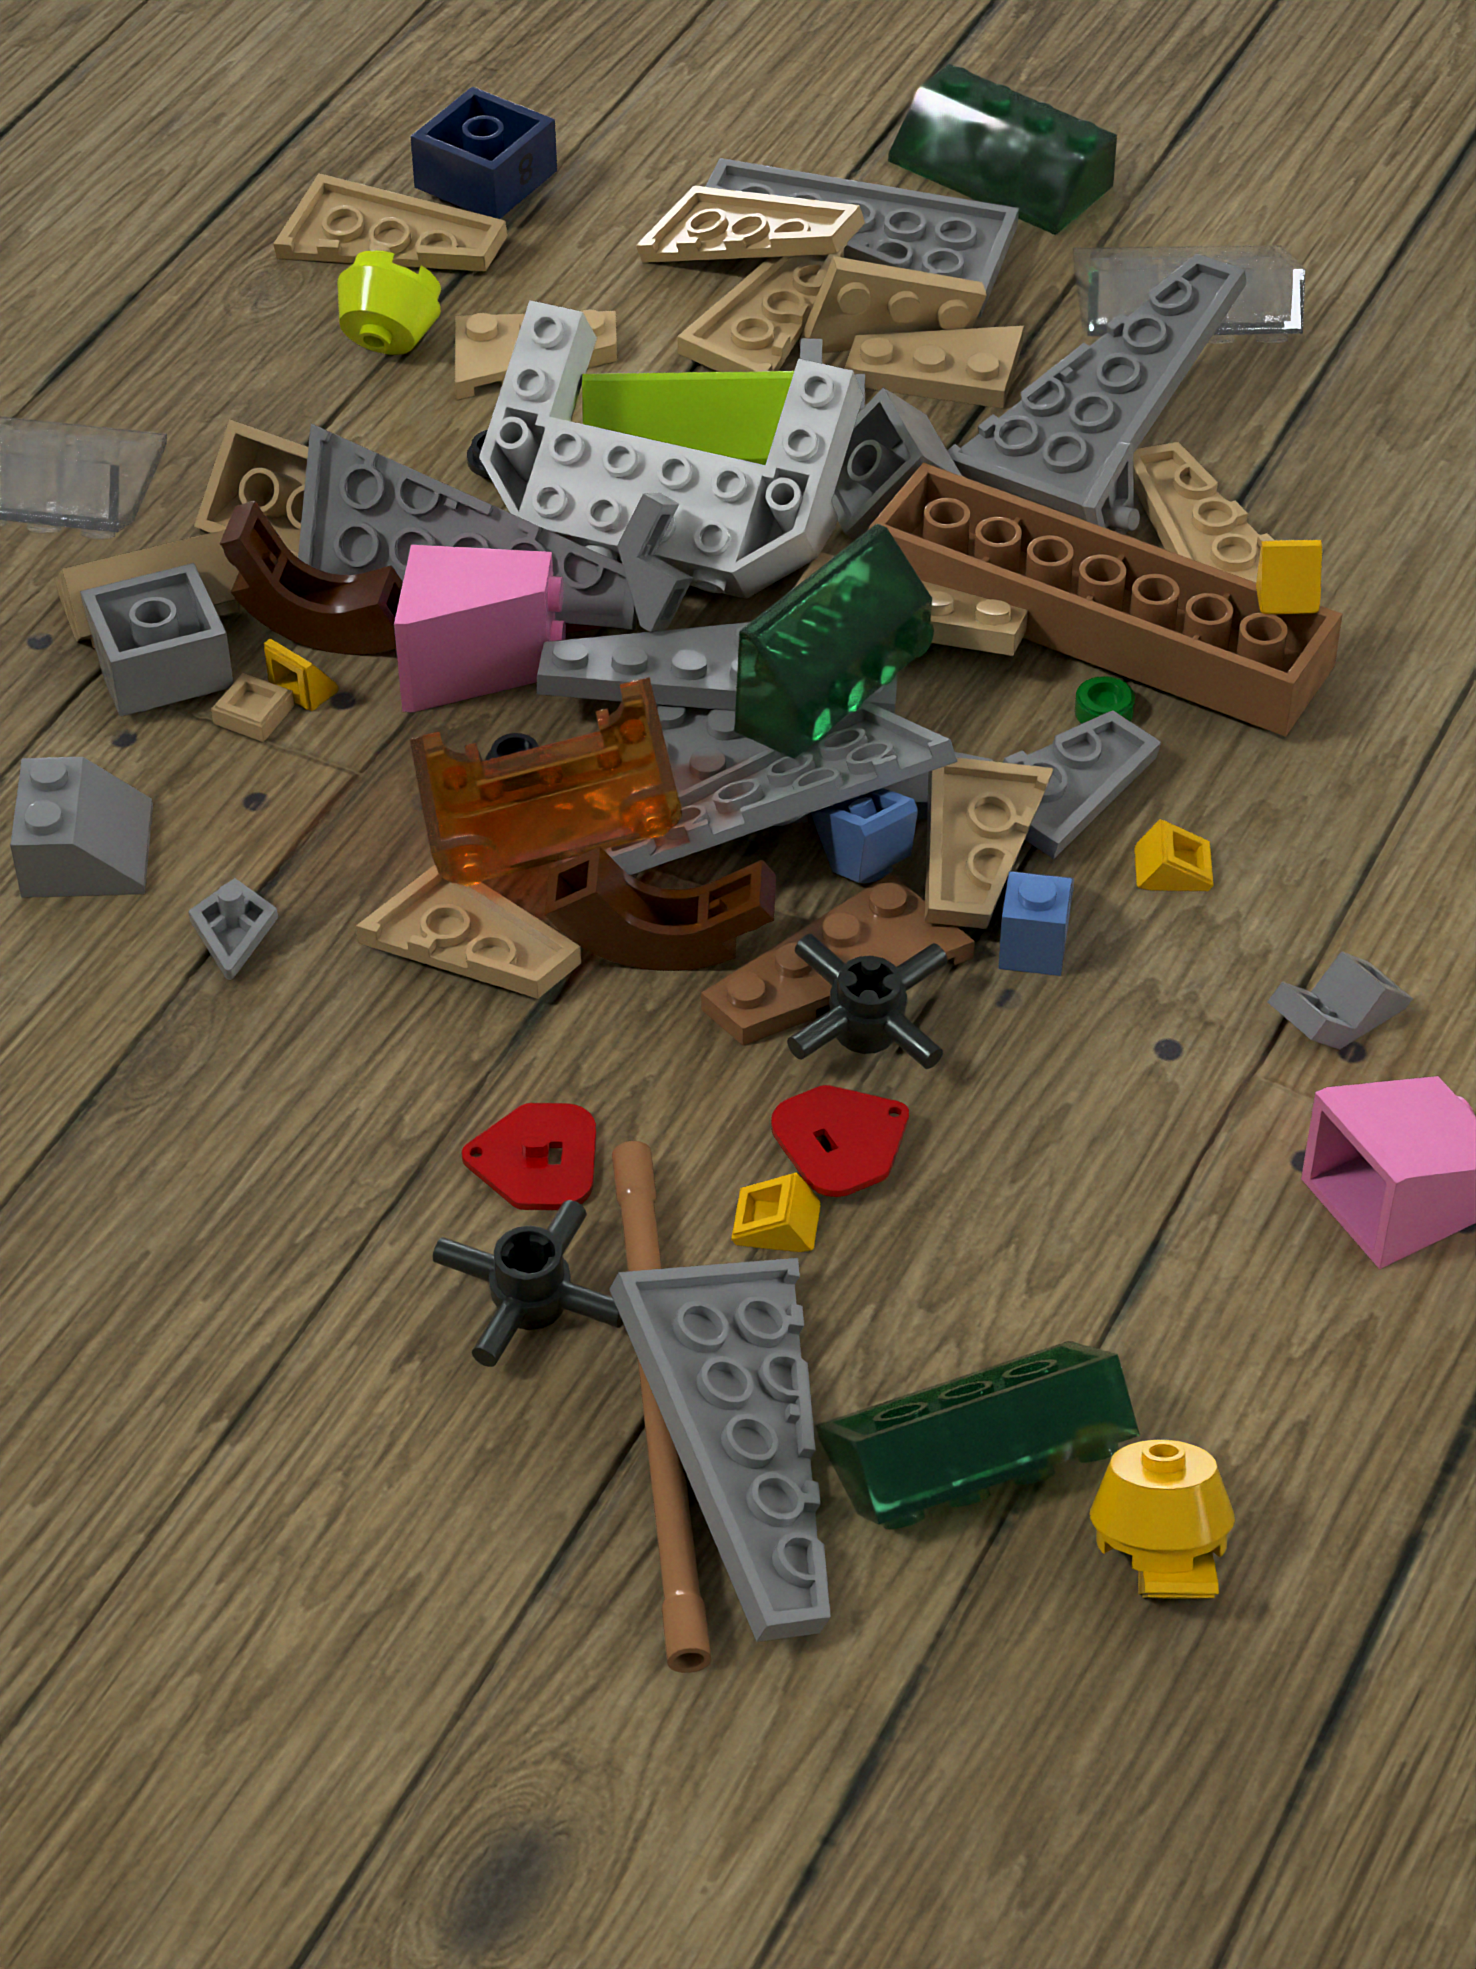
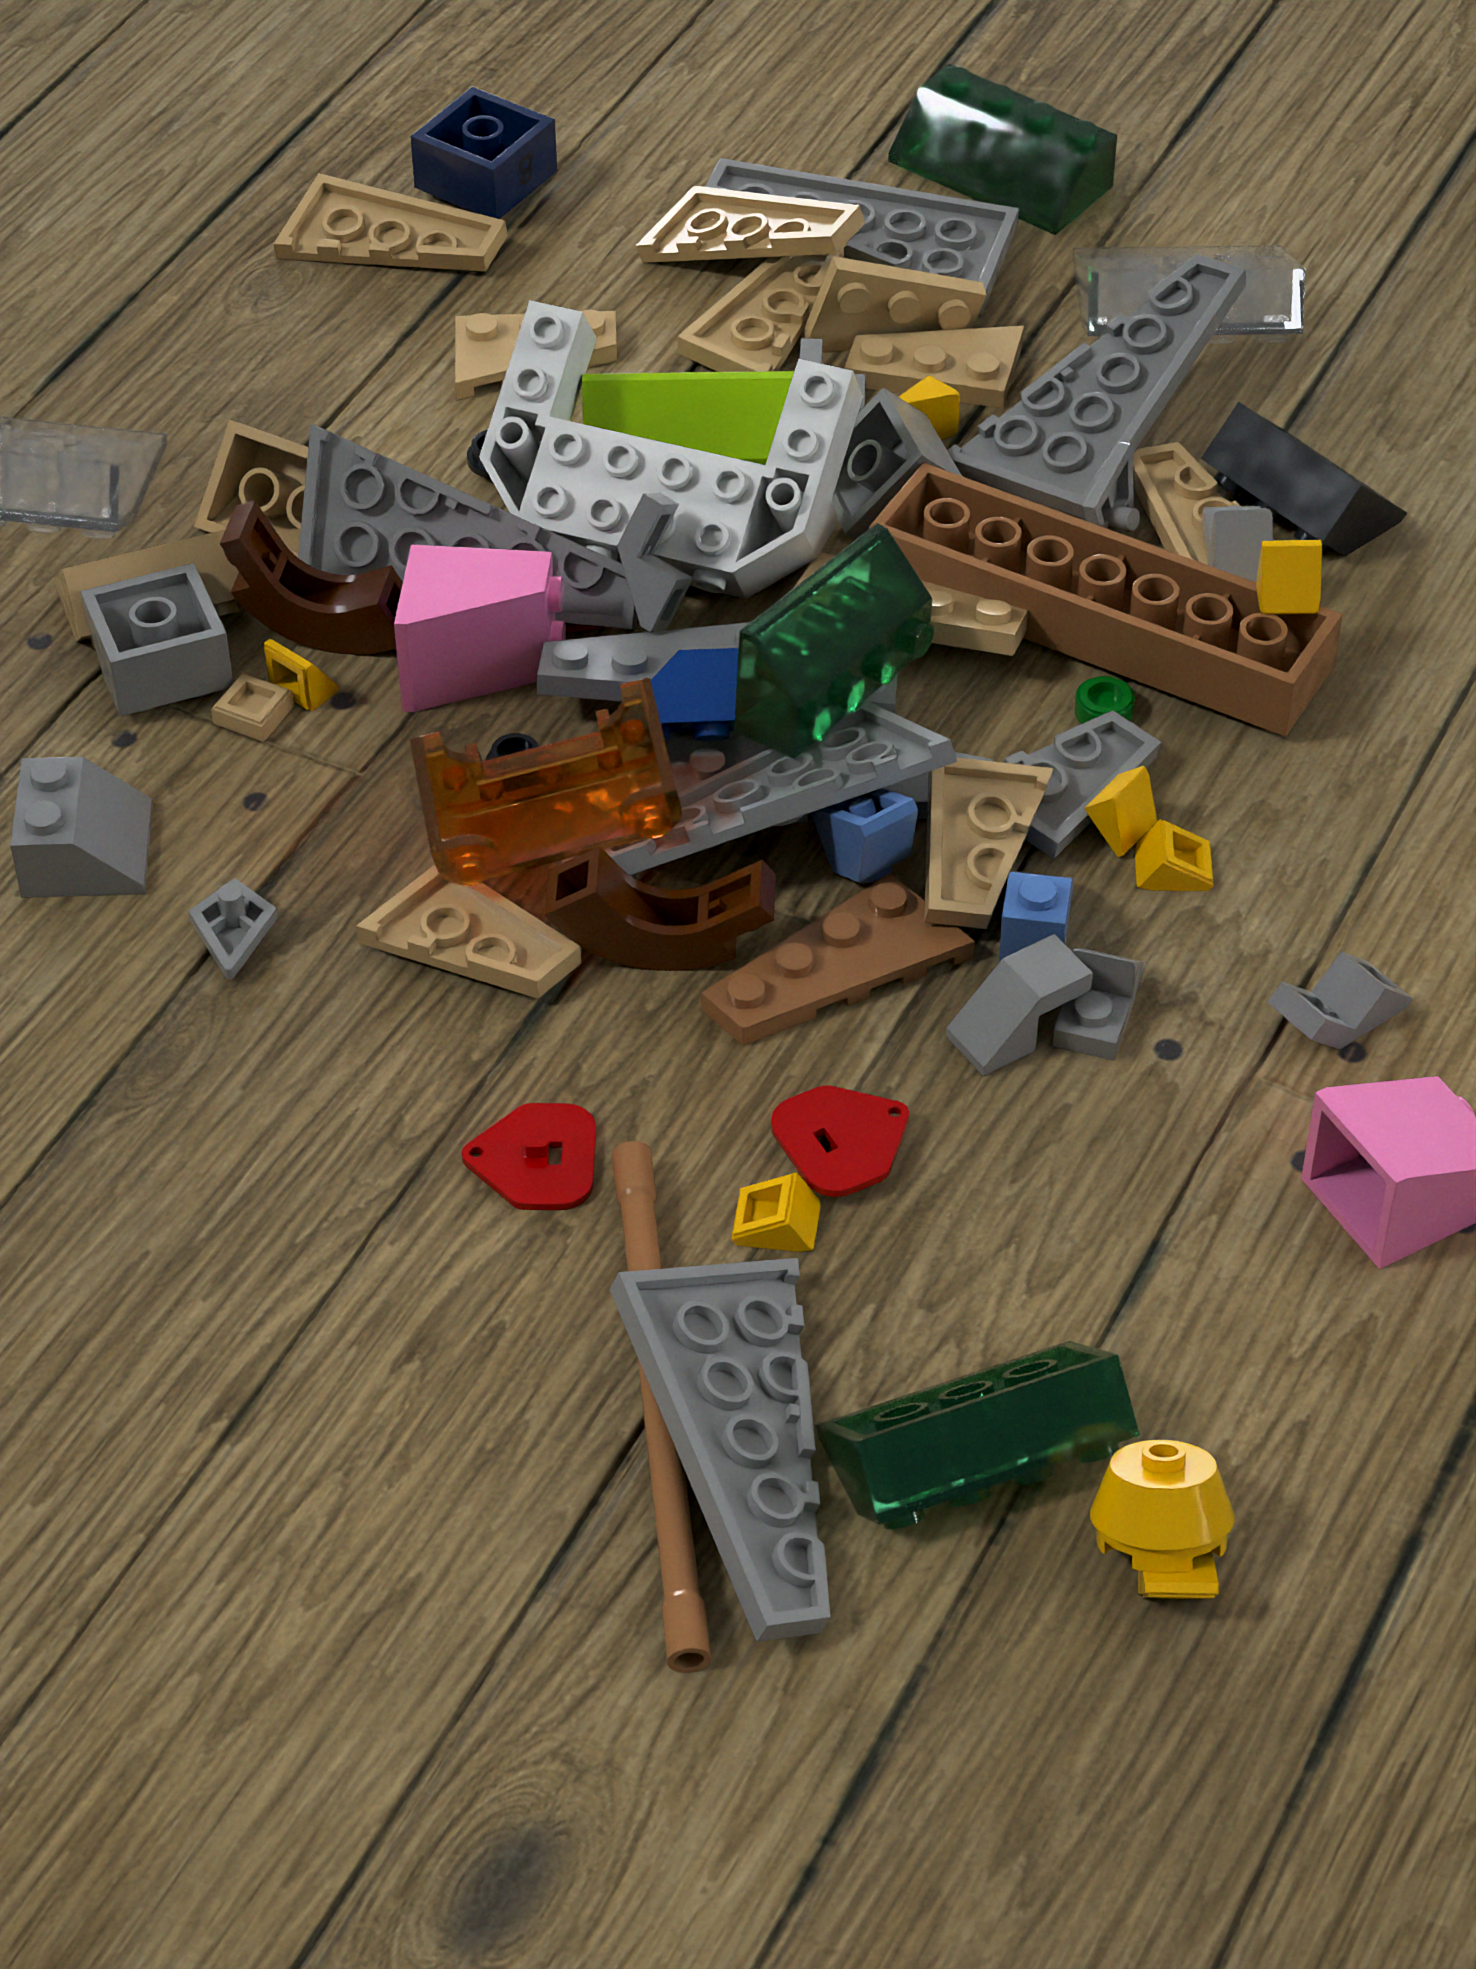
neon yellow cone [337,250,441,355] -> none
pearl dark grey bar [433,1200,623,1367] -> none
pearl dark grey bar [787,934,948,1069] -> none
none -> blue slope [620,648,742,743]
none -> yellow slope [899,375,960,439]
none -> light grey slope [946,934,1093,1076]
none -> light grey slope [1052,948,1145,1061]
none -> yellow slope [1084,766,1157,857]
none -> black slope [1201,402,1407,556]
none -> light grey slope [1202,505,1273,582]

